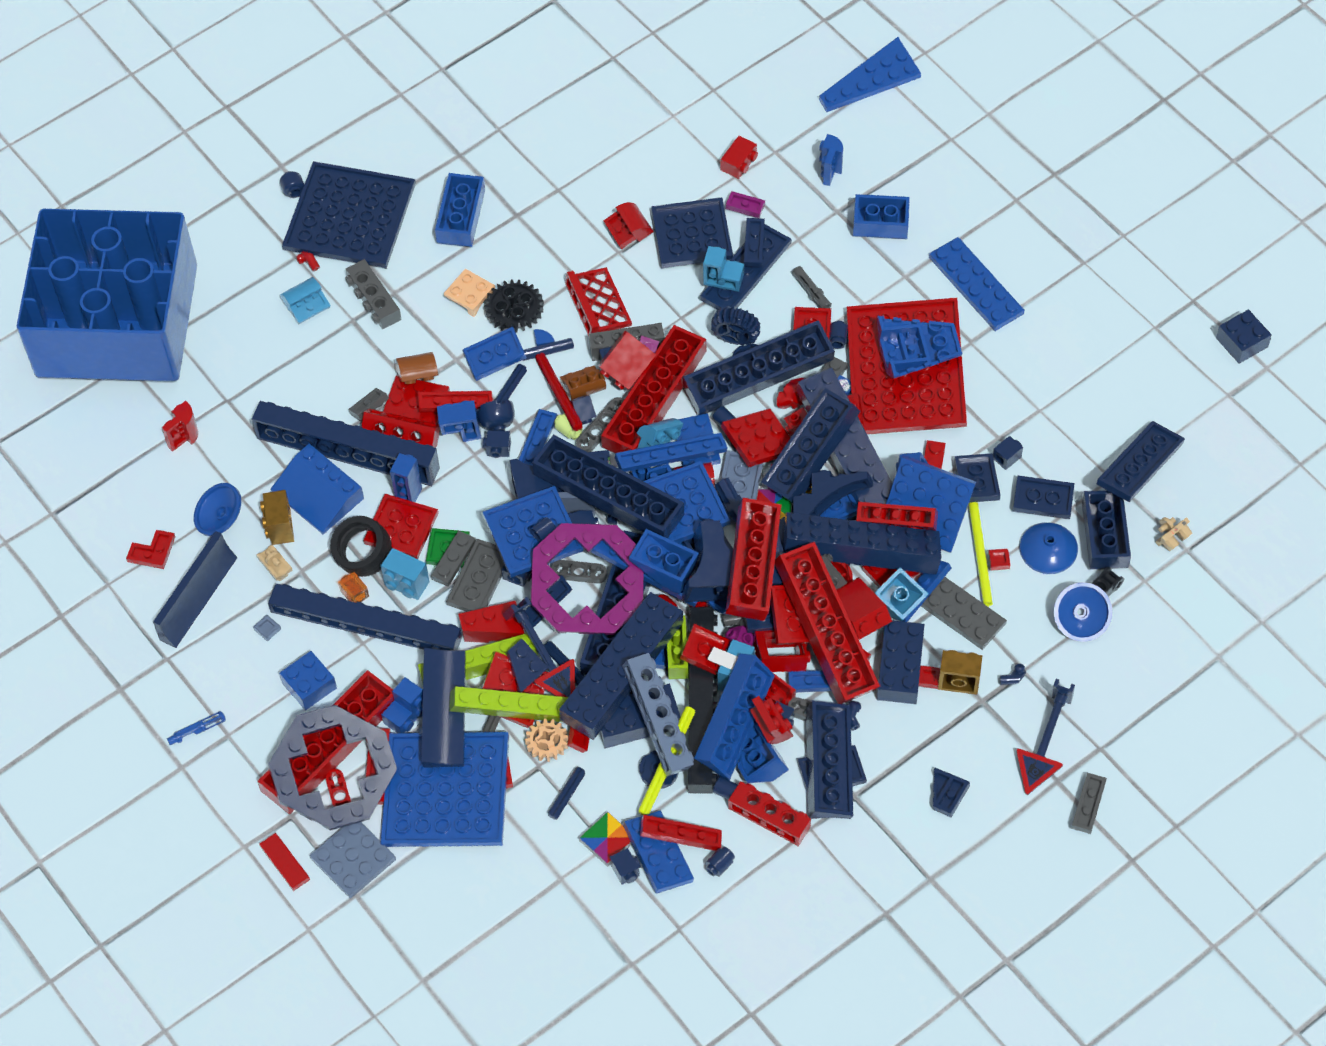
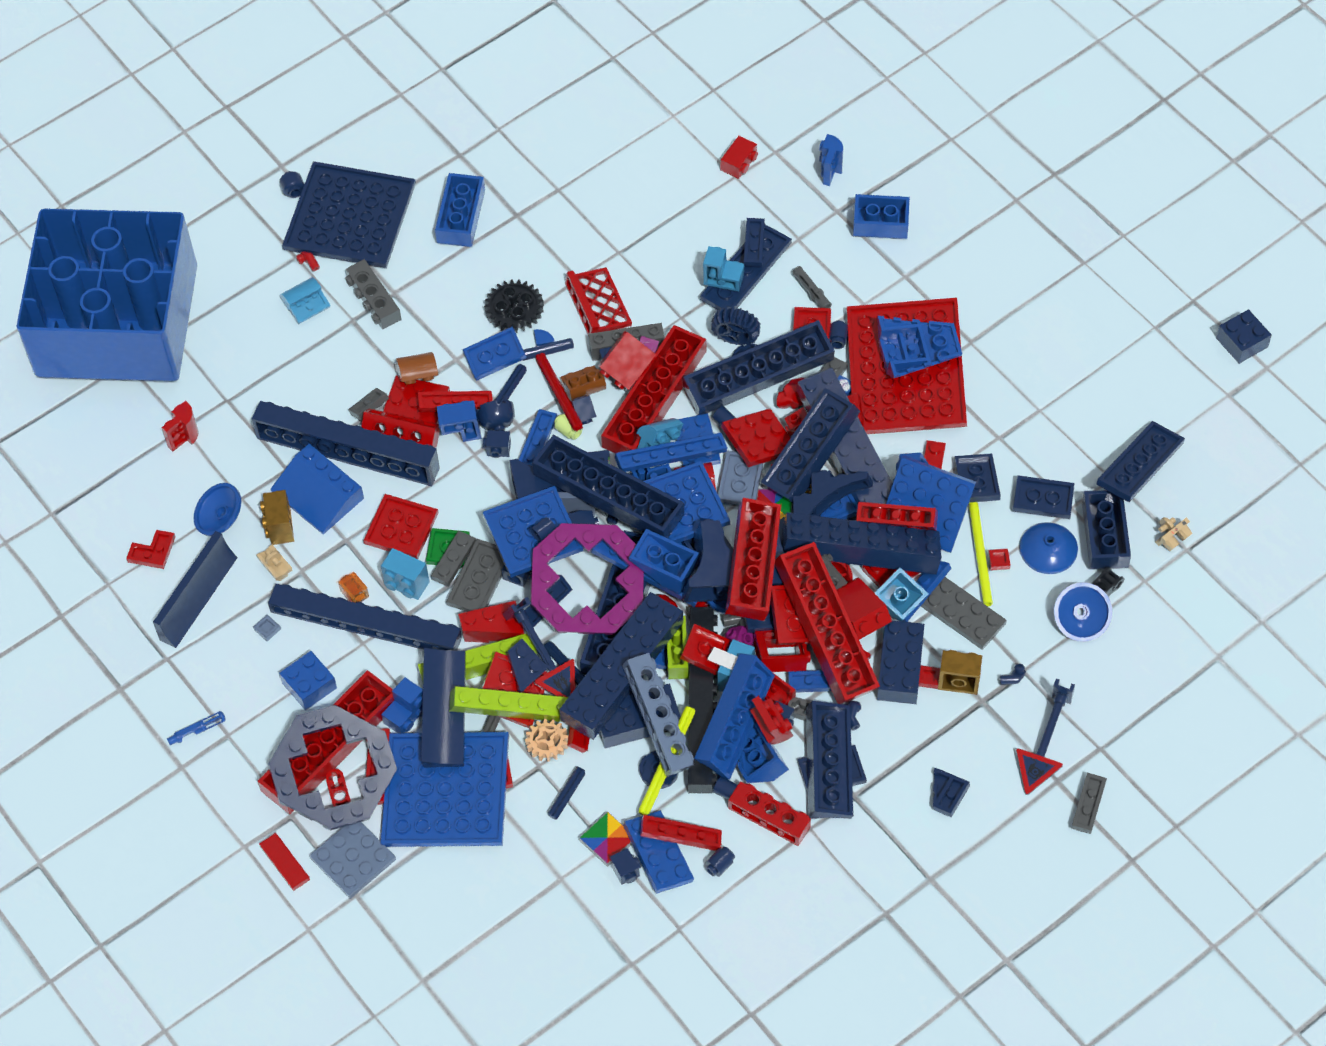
black tyre [330,515,392,577] -> none
blue brick [390,453,422,502] -> none
light nougat piece [444,269,495,317] -> none
dark grey beam [551,560,607,584] -> none
dark grey beam [576,397,625,452] -> none
red brick [603,202,654,249] -> none
dark blue plate [651,197,733,268] -> none
dark blue piece [714,477,742,524] -> none
magenta plate [726,191,765,218] -> none
blue wing [819,37,921,112] -> none
blue plate [929,237,1025,331] -> none
dark blue brick [993,436,1023,470] -> none

